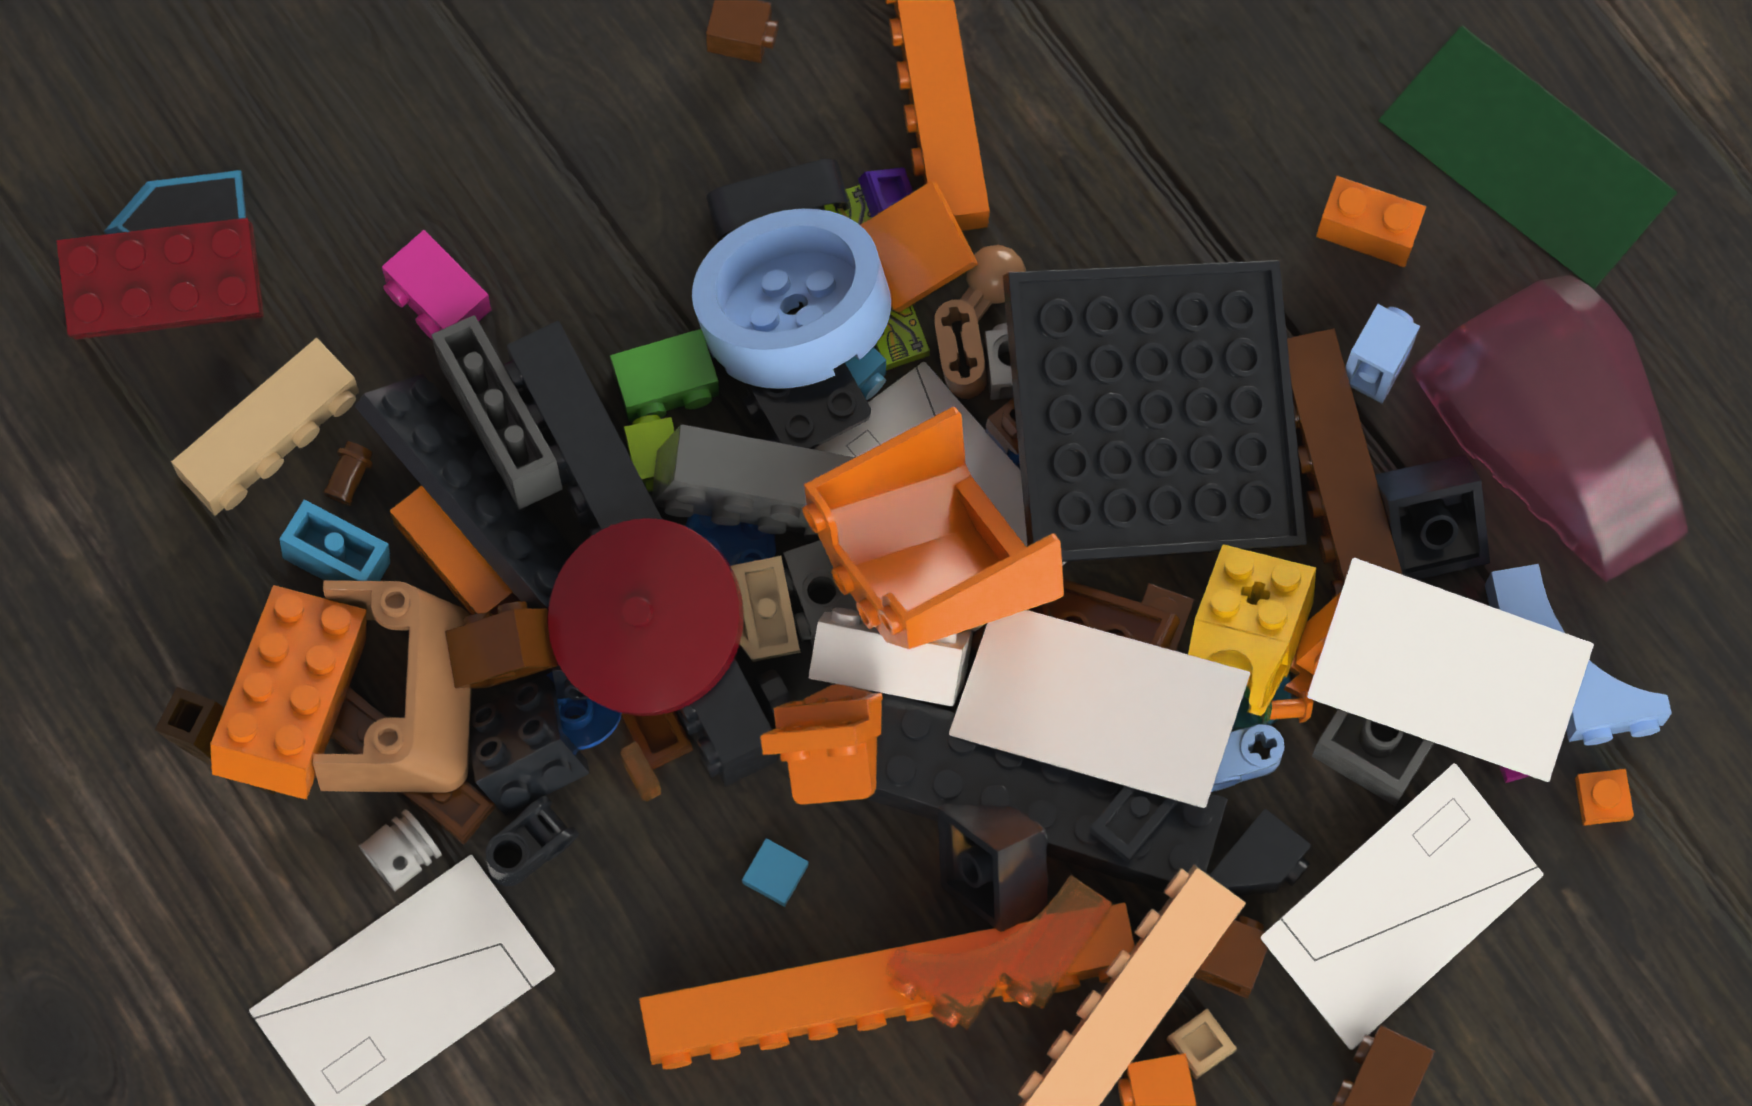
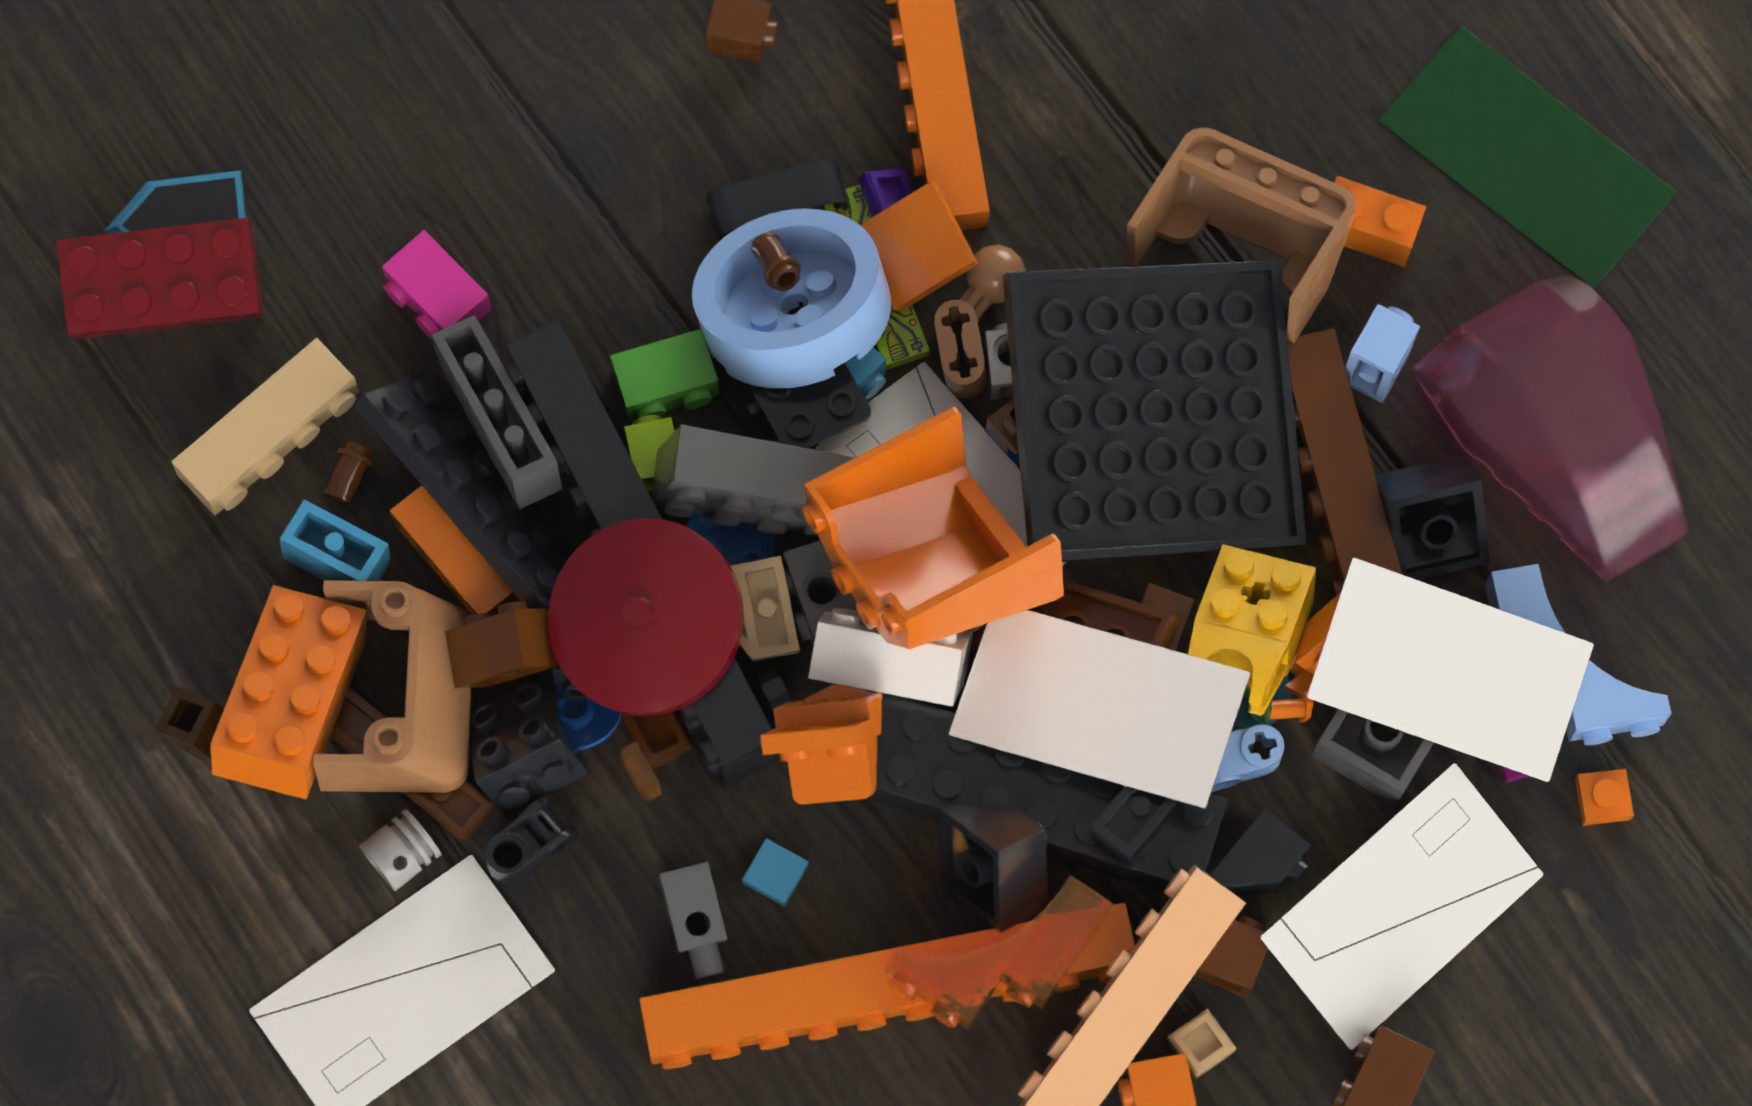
none -> dark grey torso [659,862,727,979]
none -> reddish brown pin [751,232,801,291]
none -> medium nougat windscreen [1126,128,1356,343]

